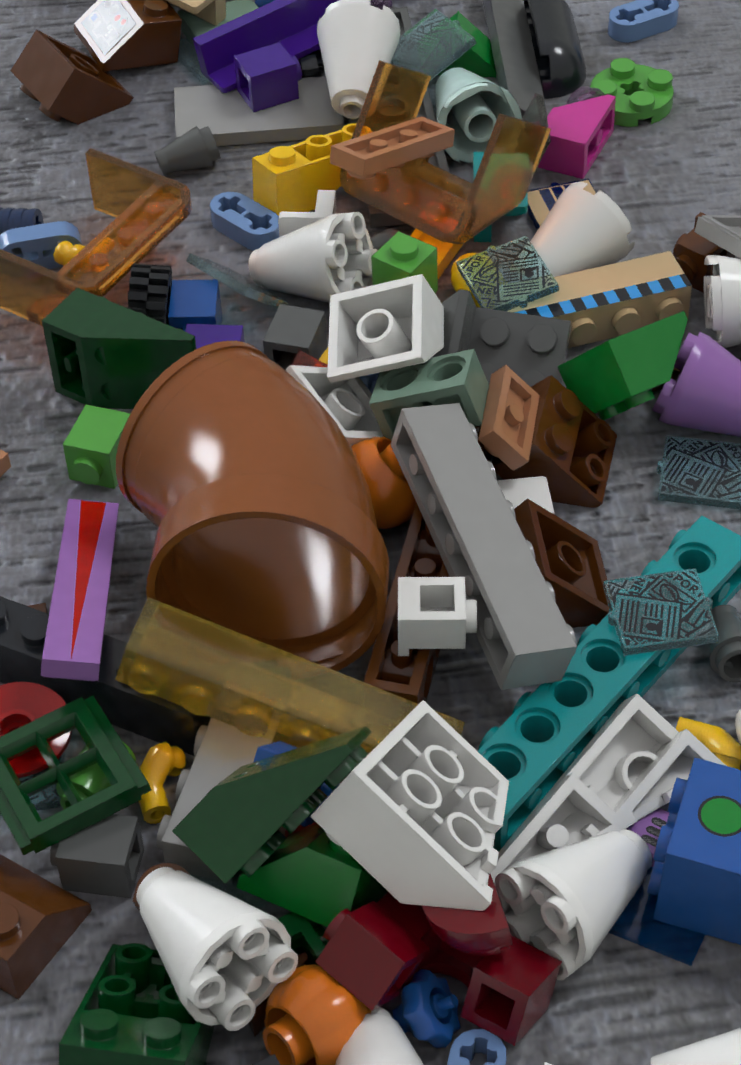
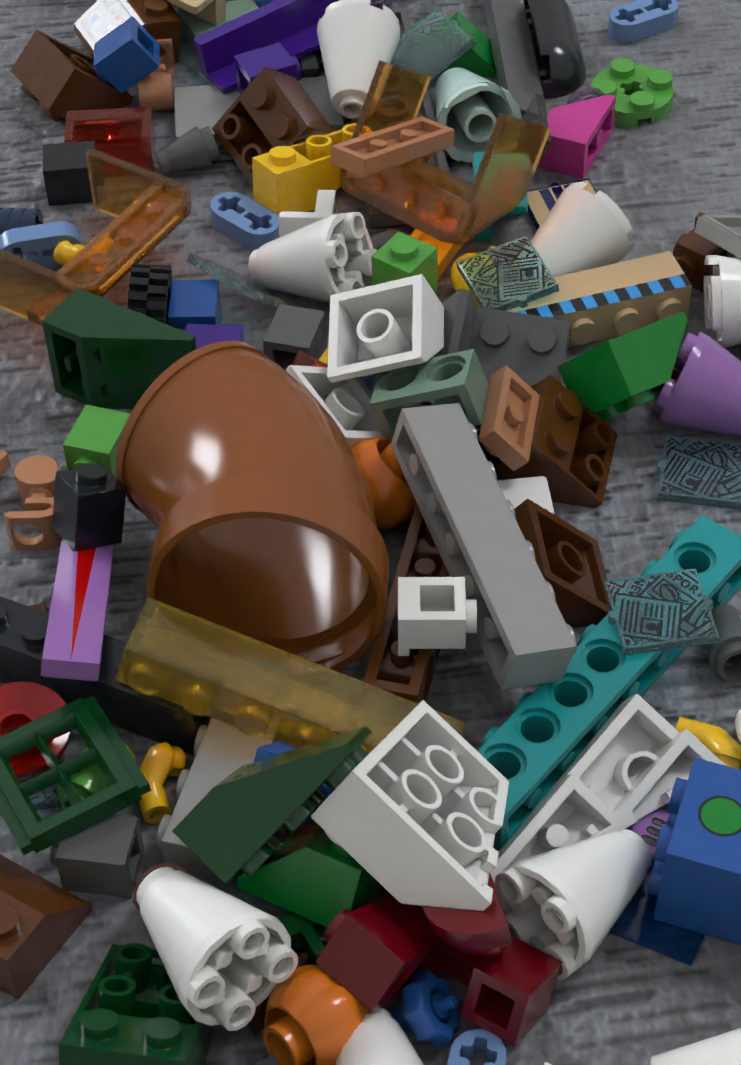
none -> nougat leg [3,455,62,550]
none -> black brick [43,140,108,206]
none -> black brick [52,463,126,551]
none -> clear red panel [64,107,156,174]
none -> blue brick [93,16,160,94]
none -> nougat leg [138,39,176,112]
none -> reddish brown slope [212,67,335,187]

